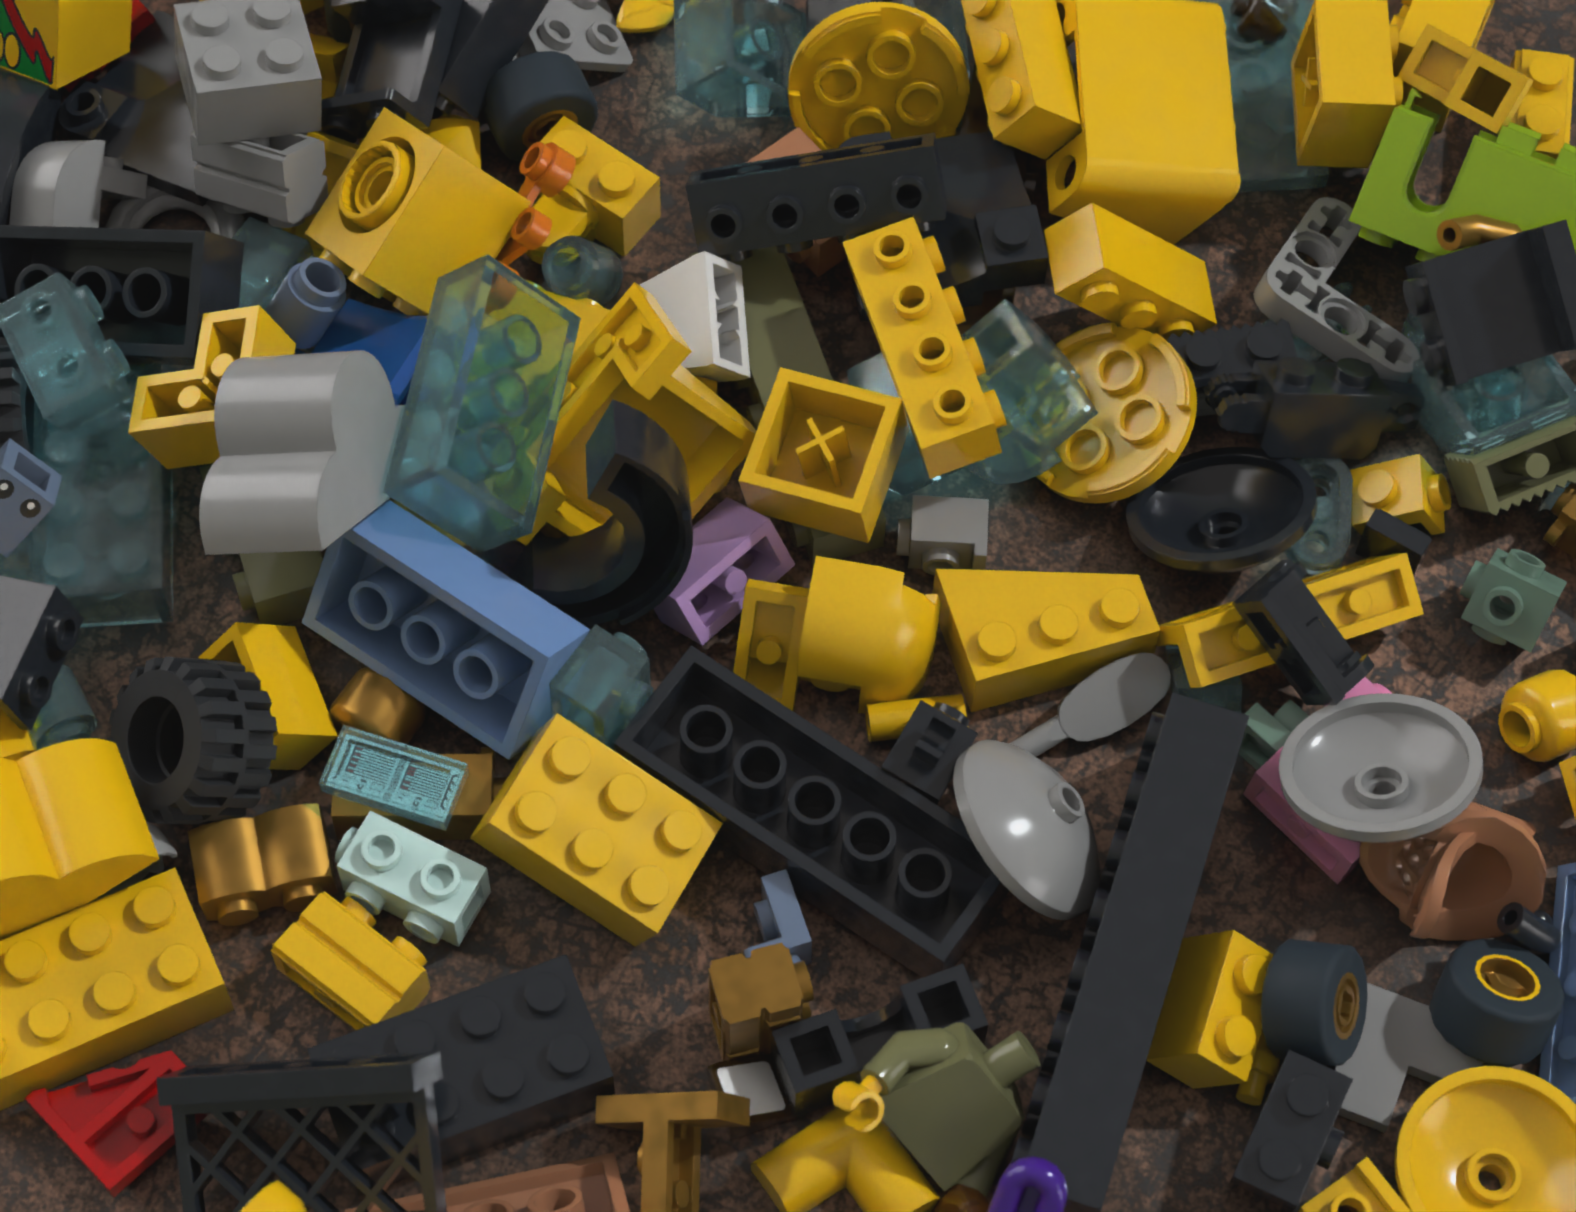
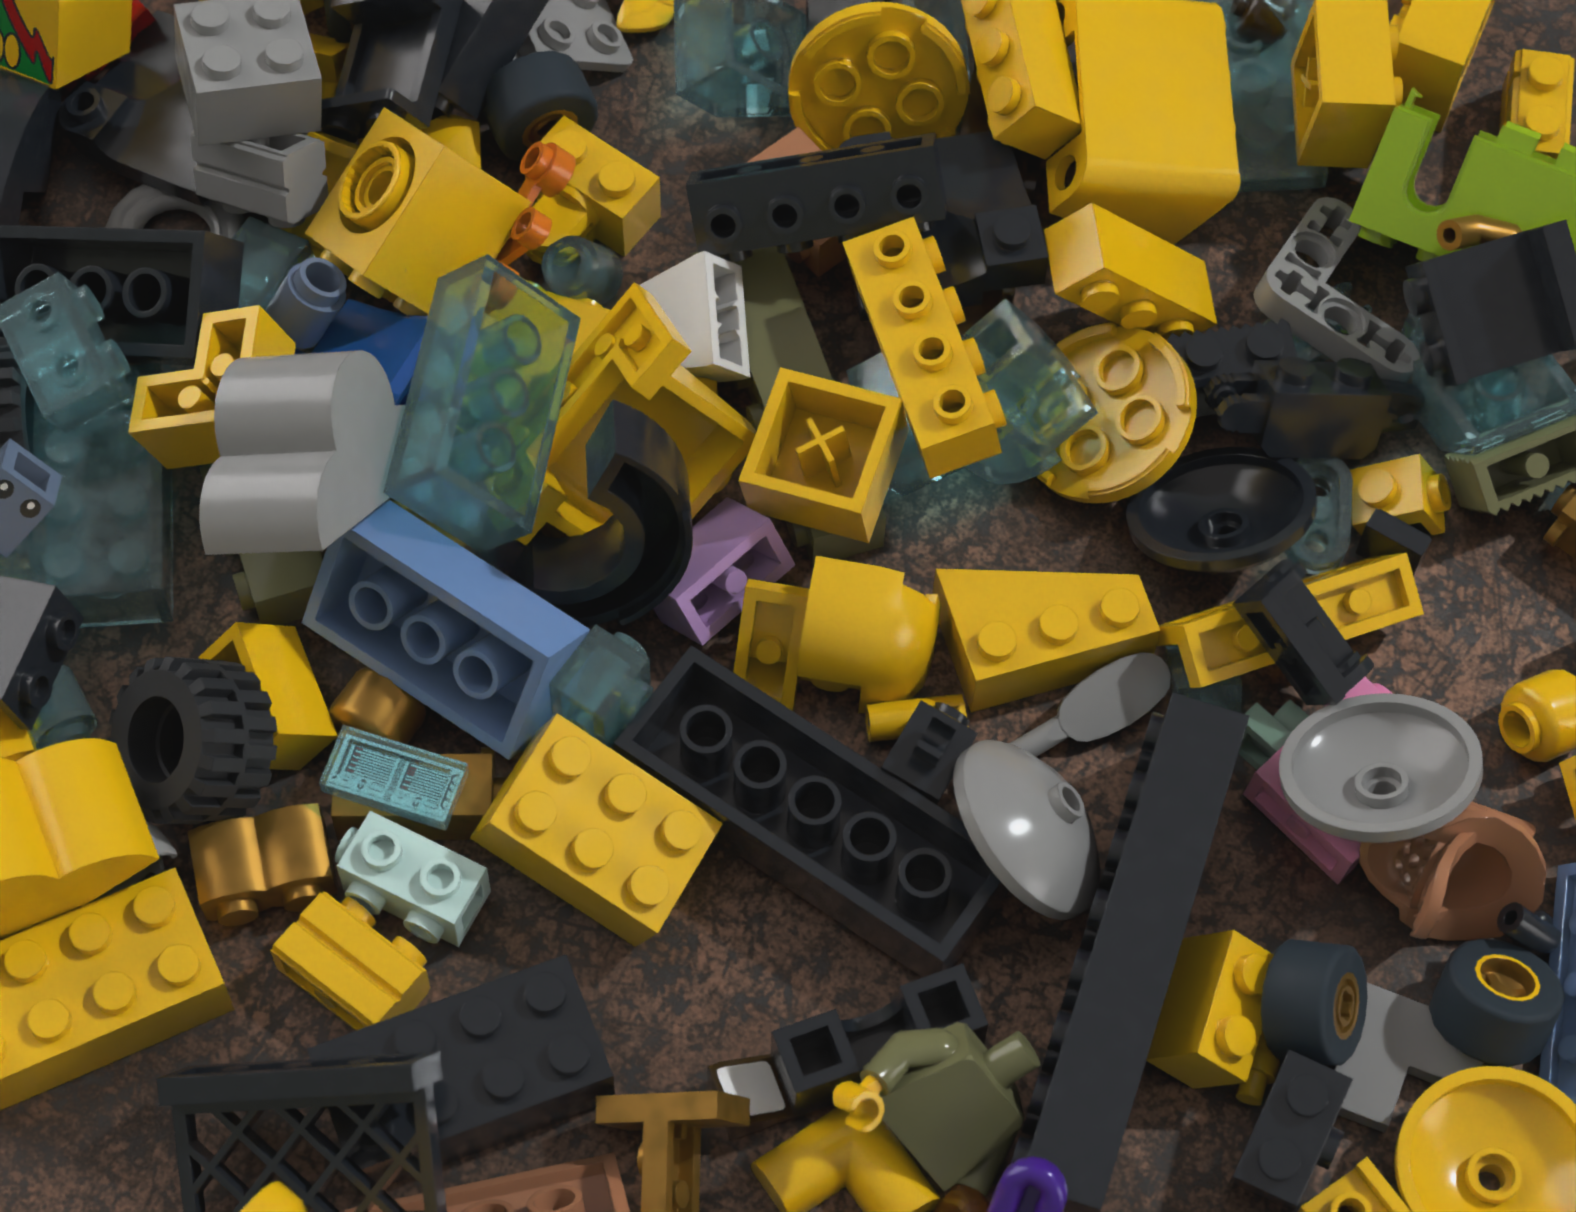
light grey brick [9,140,148,228] -> none
red wing [25,1050,210,1198] -> none
pearl gold brick [708,942,814,1061] -> none
sand blue bracket [744,869,812,965] -> none
light grey brick [896,495,989,575] -> none
yellow brick [1397,23,1534,134] -> none
sand green brick [1459,548,1567,653] -> none

